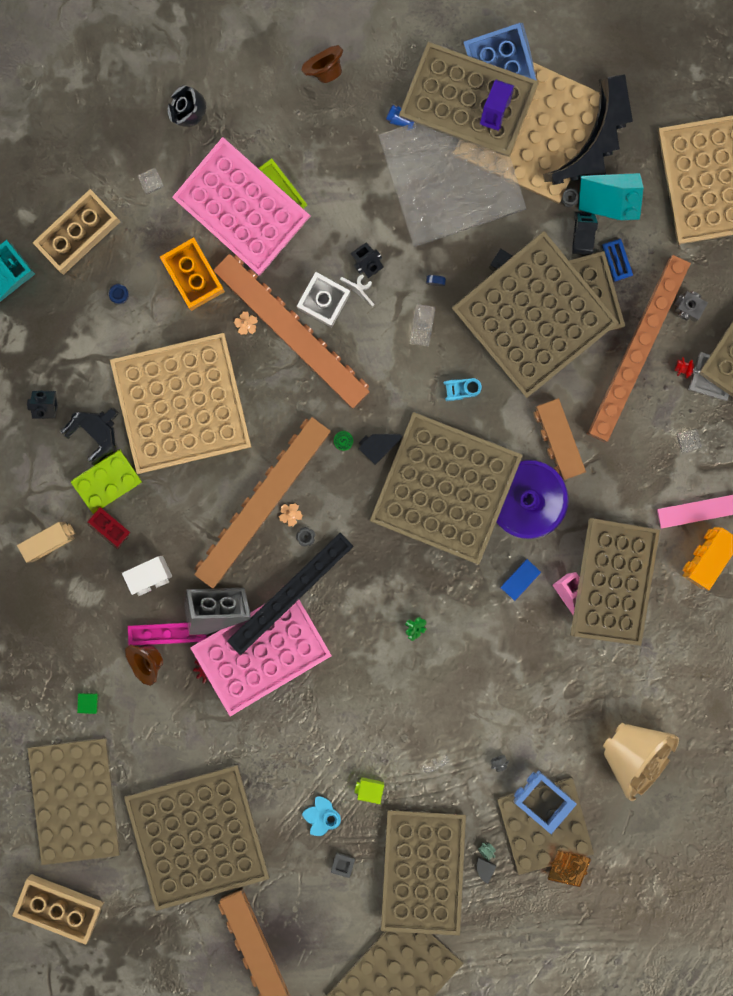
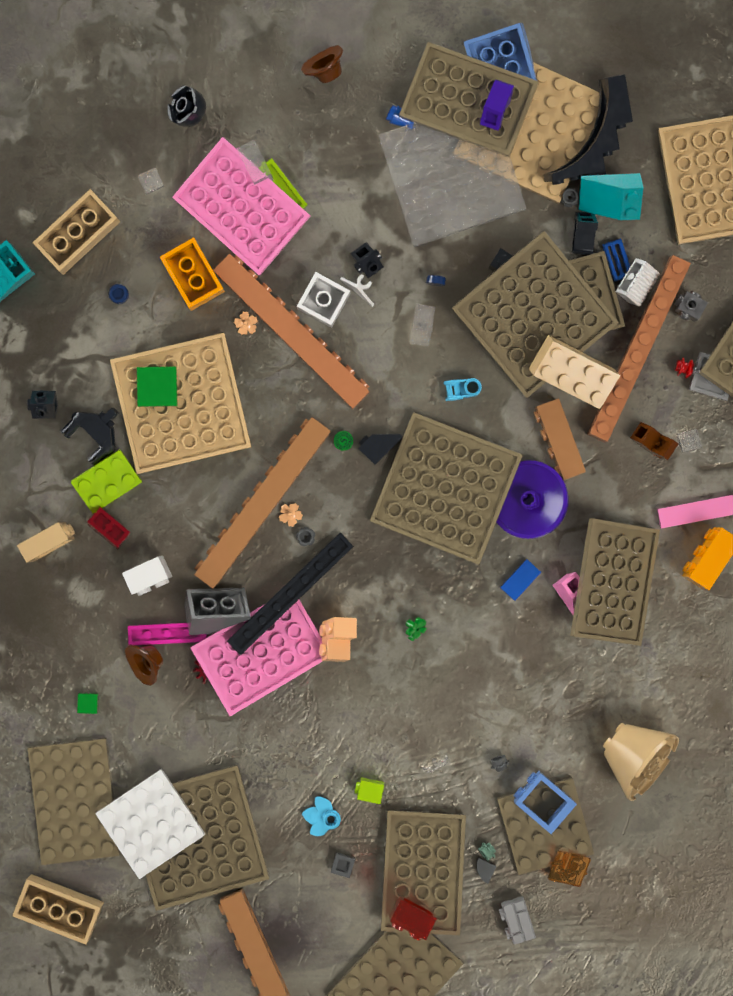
none -> white plate [95,769,205,879]
none -> green tile [137,366,178,407]
none -> clear panel [236,140,274,185]
none -> light nougat brick [319,617,357,662]
none -> clear red piece [389,895,437,941]
none -> light grey brick [499,896,536,944]
none -> tan brick [529,335,620,409]
none -> white brick [615,258,660,306]
none -> reddish brown brick [630,422,678,460]

